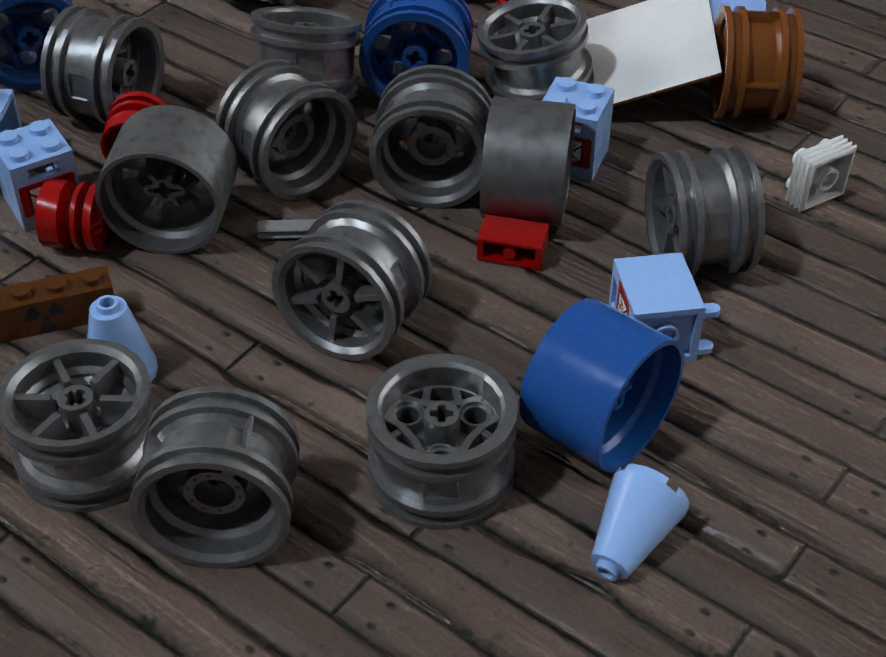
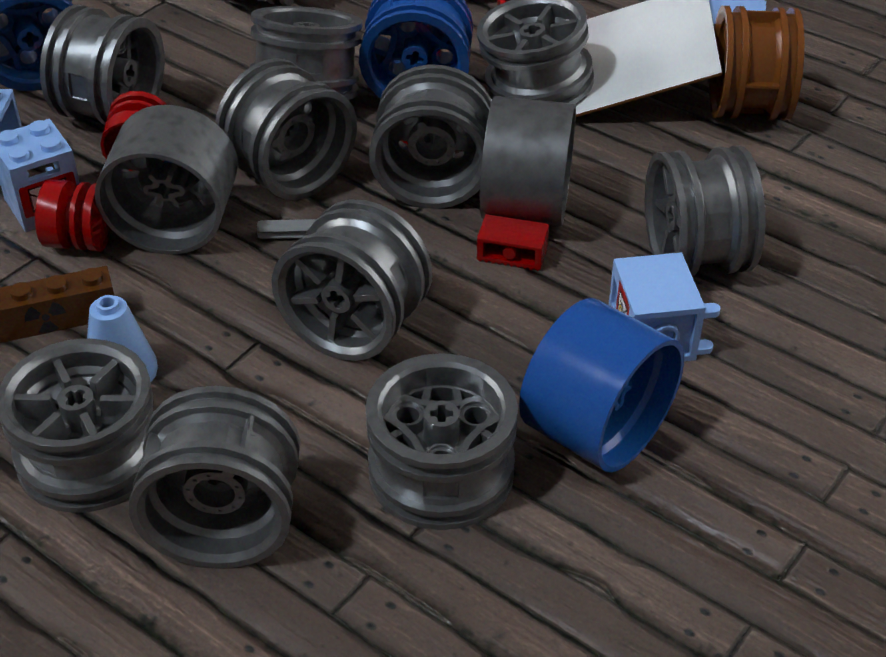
light blue container [542,76,615,182] -> none
light blue cone [591,463,689,581] -> none
white brick [785,135,857,212] -> none

